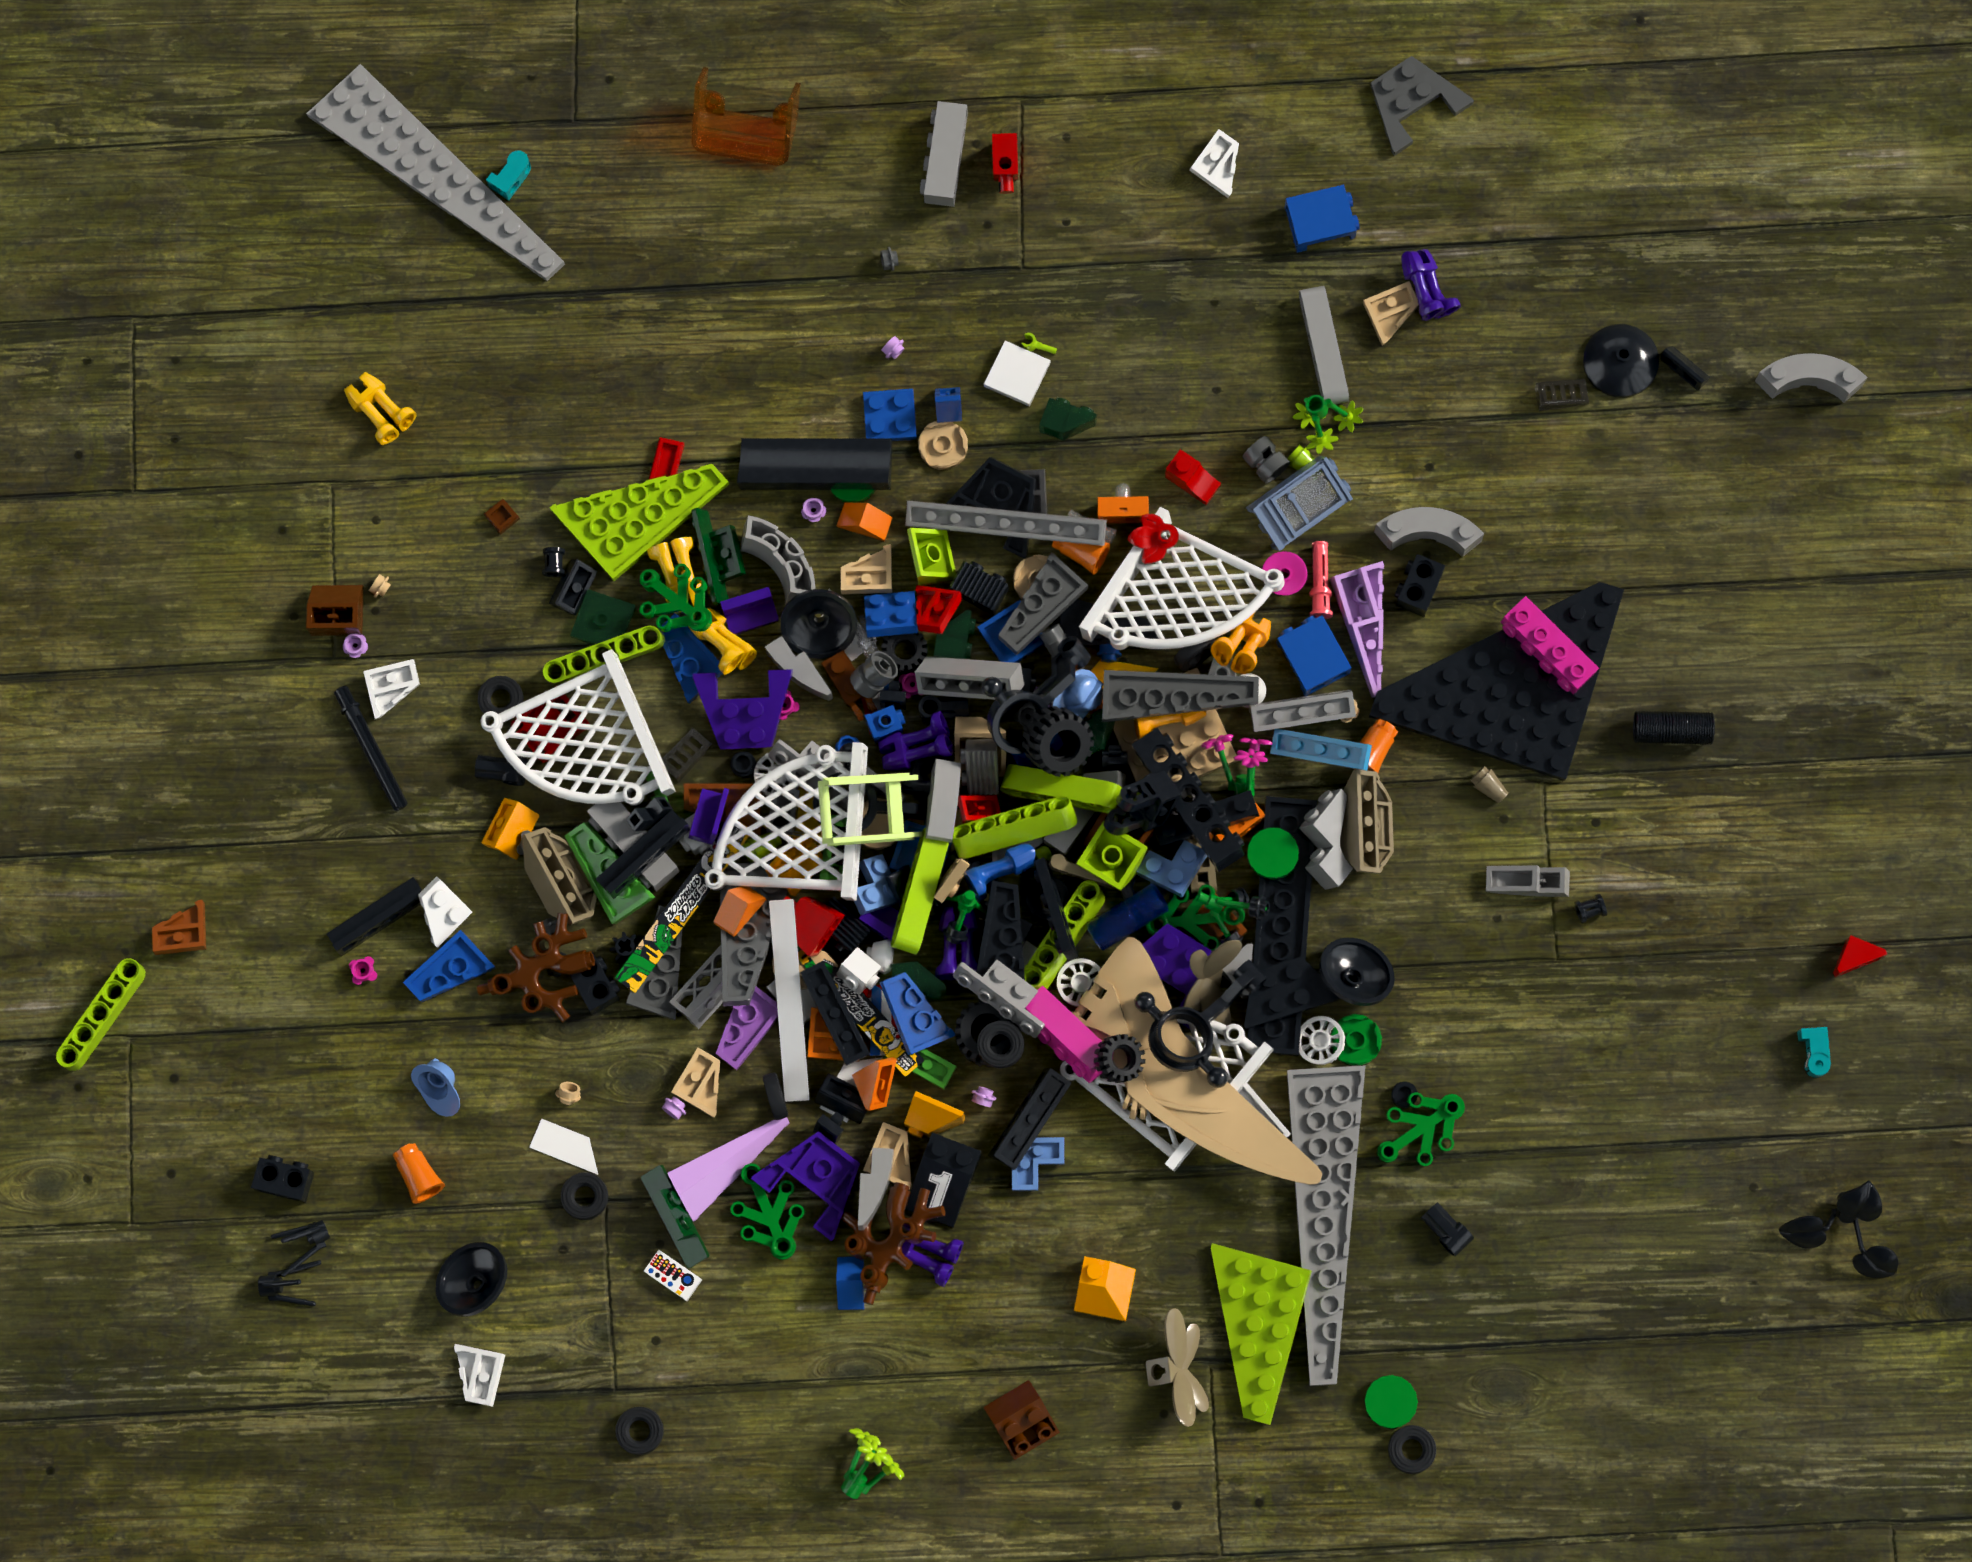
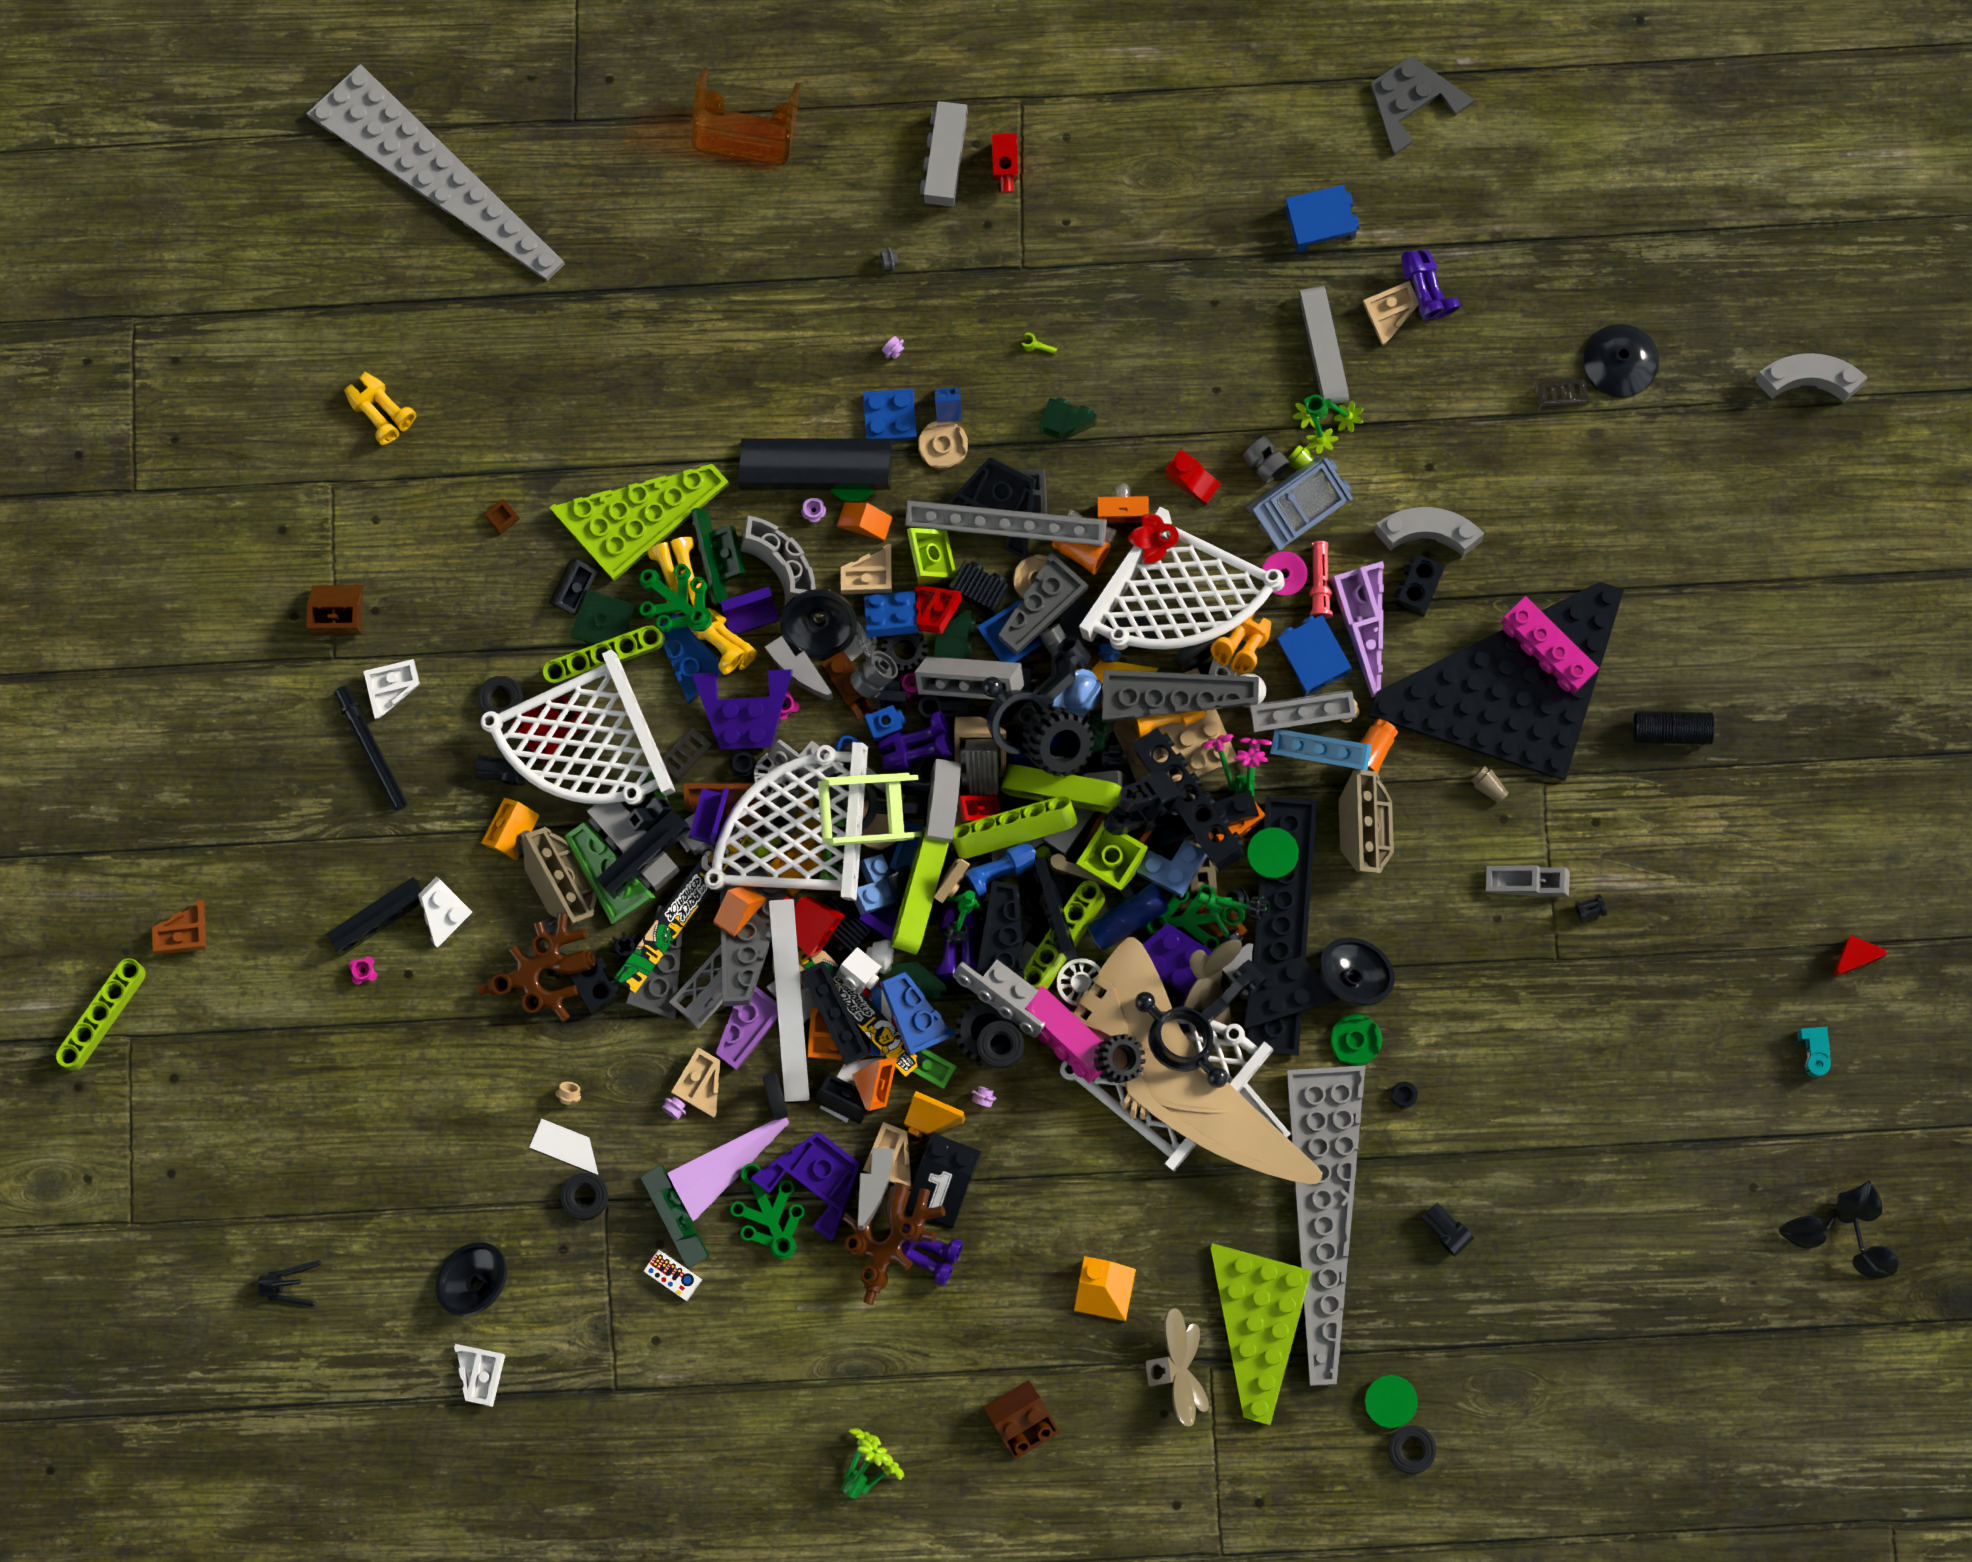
black brick [251,1155,314,1203] -> none
black plant [271,1220,331,1277] -> none
lavender plate [343,634,368,658] -> none
tan plate [368,574,391,598] -> none
orange plant [393,1143,445,1204] -> none
blue wing [403,930,496,1003] -> none
medium blue piece [411,1058,460,1117] -> none
teal leg [486,151,531,201] -> none
black bush [542,547,565,577] -> none
black tyre [615,1407,664,1455] -> none
red tile [649,437,685,480] -> none
black tile [813,1111,845,1144] -> none
blue slope [836,1257,865,1310] -> none
white tile [984,341,1051,407] -> none
black fence [988,1068,1072,1170] -> none
medium blue plate [1012,1137,1064,1191] -> none
white wing [1190,129,1239,198] -> none
white wheel [1299,1016,1345,1065] -> none
light grey arch [1300,789,1353,890] -> none
green plant [1376,1092,1465,1166] -> none
black slope [1660,346,1710,391] -> none

